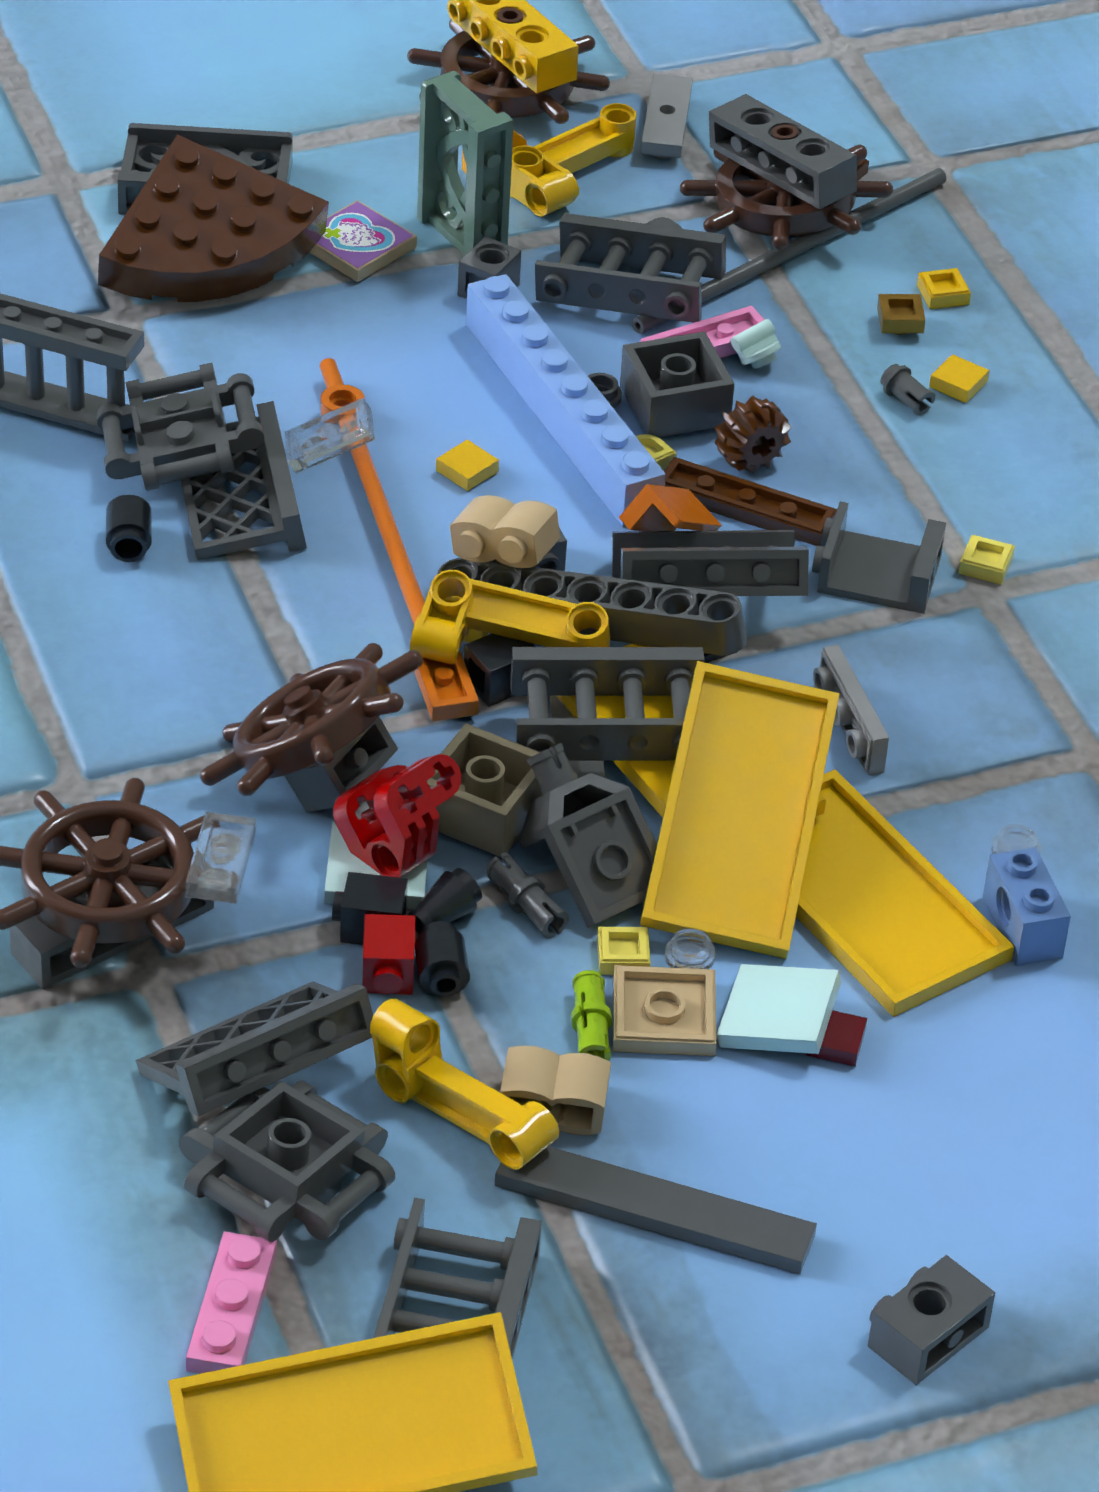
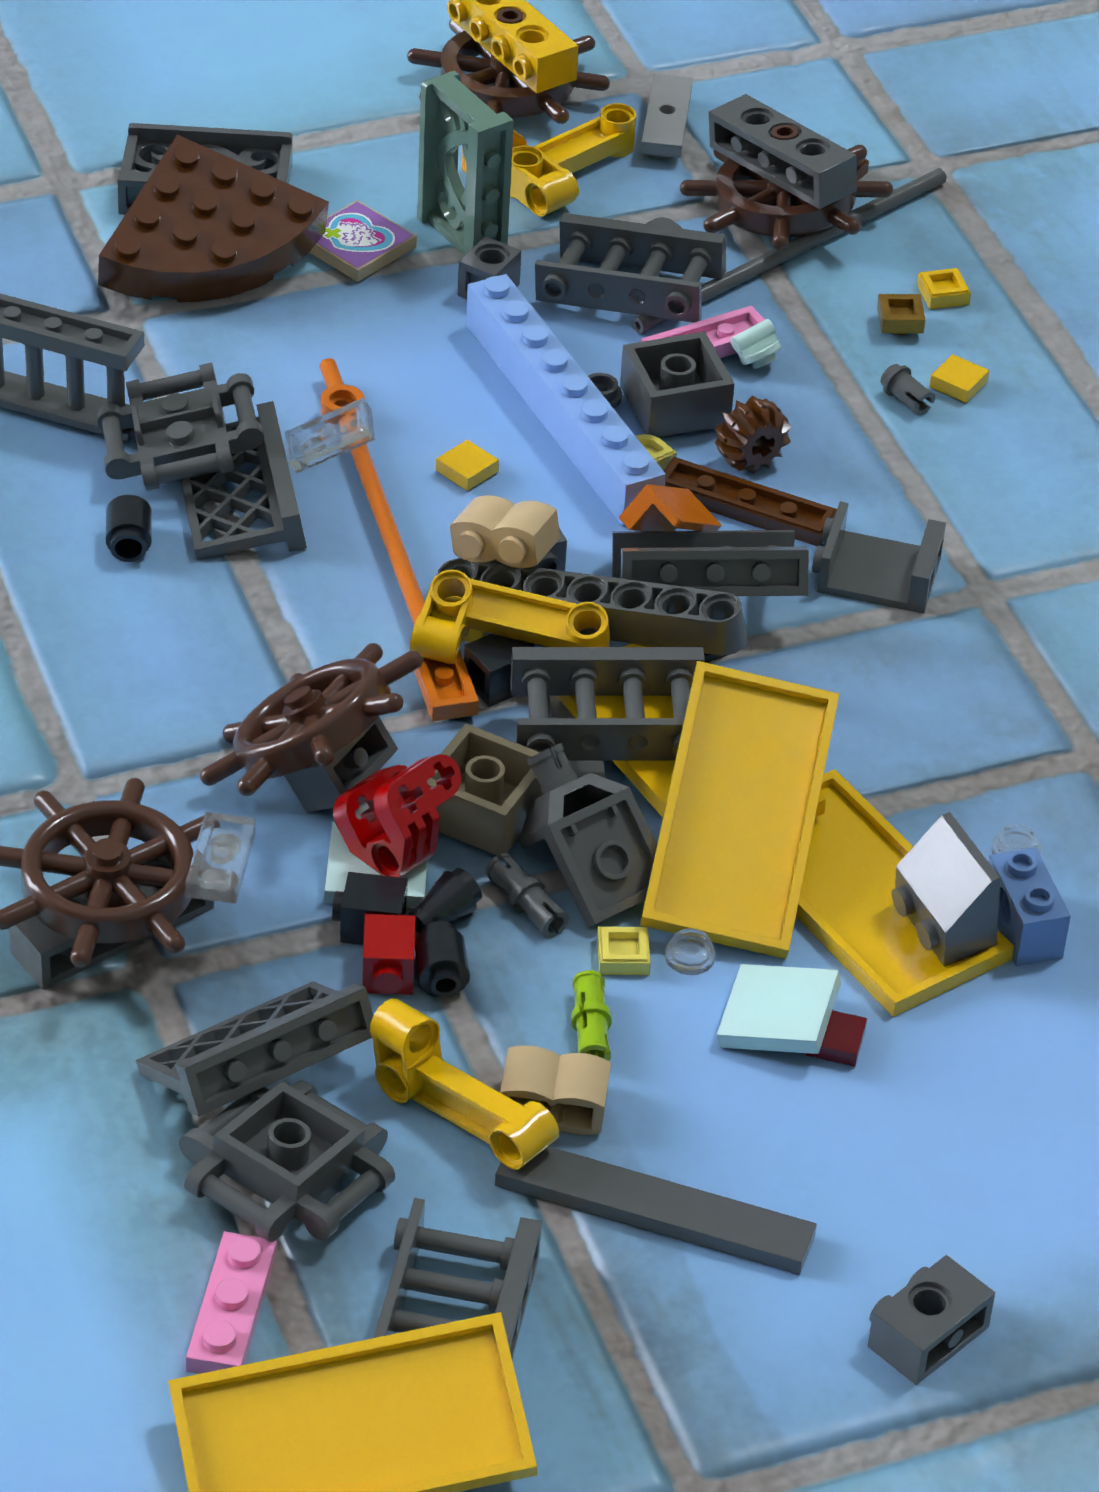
tan tile [613,965,717,1056] -> none
light grey tile [813,644,889,775] -> none
light yellow tile [958,535,1015,585] -> none
none -> slope [891,812,1000,966]

